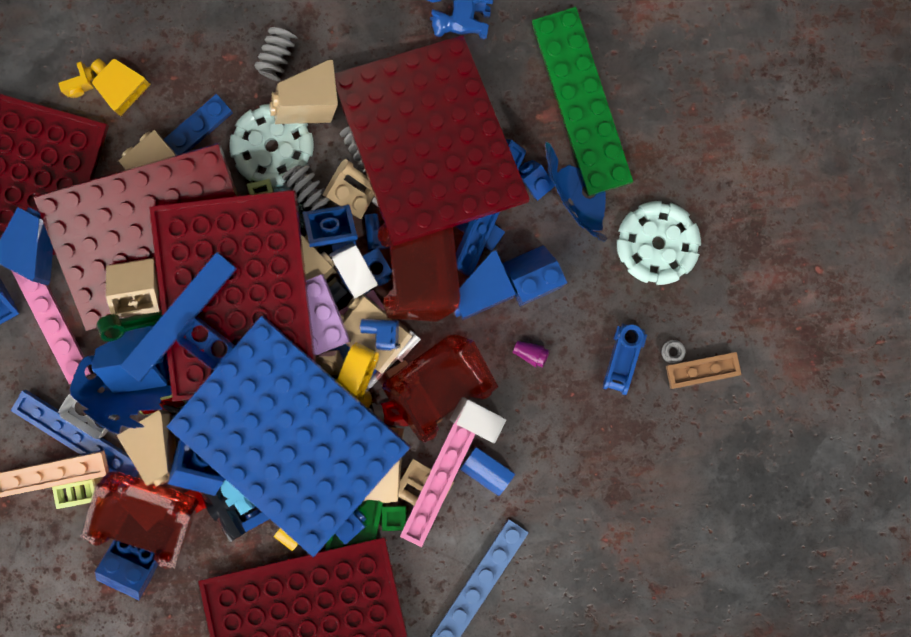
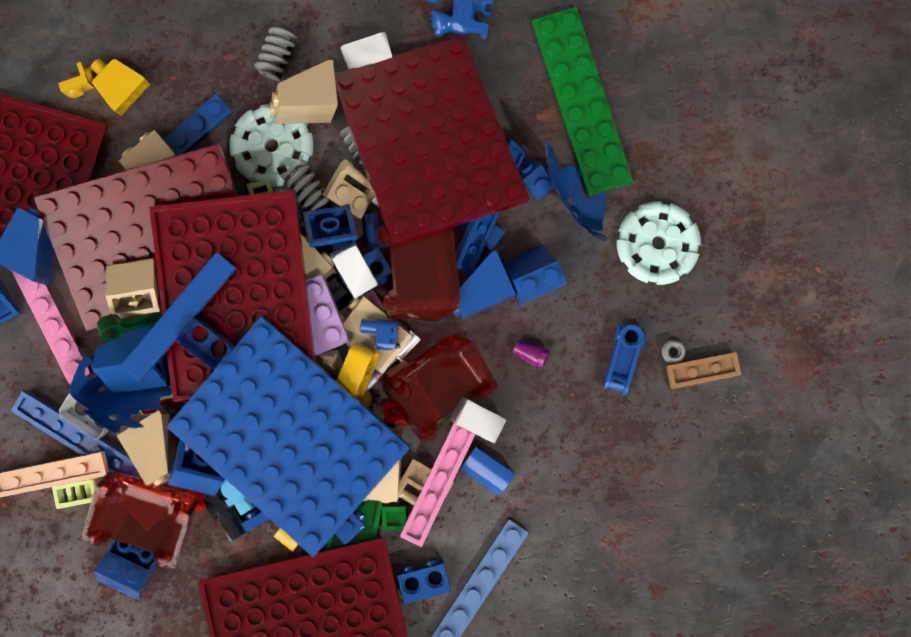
none -> white piece [340,32,392,69]
none -> blue brick [397,558,451,604]

